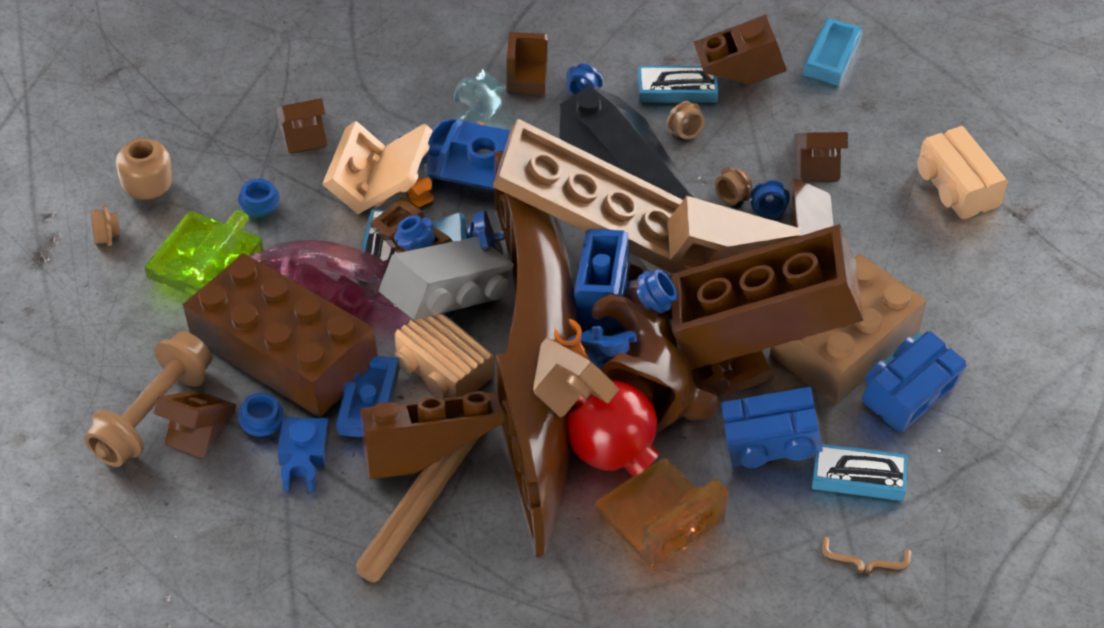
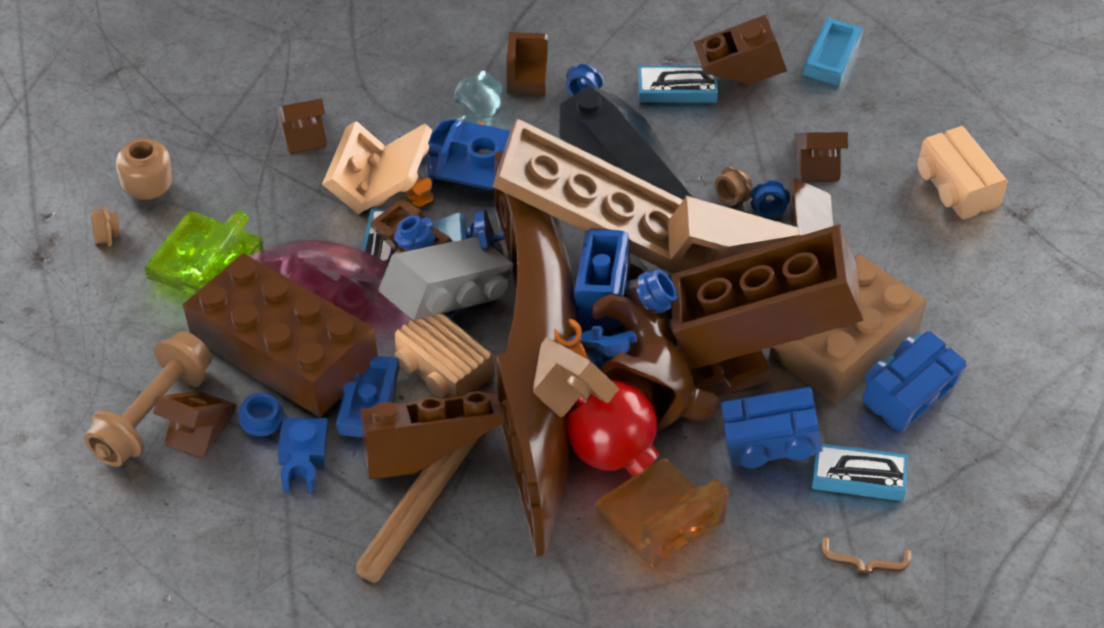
blue plate [238,179,280,217] -> none
medium nougat plate [667,101,705,140] -> none

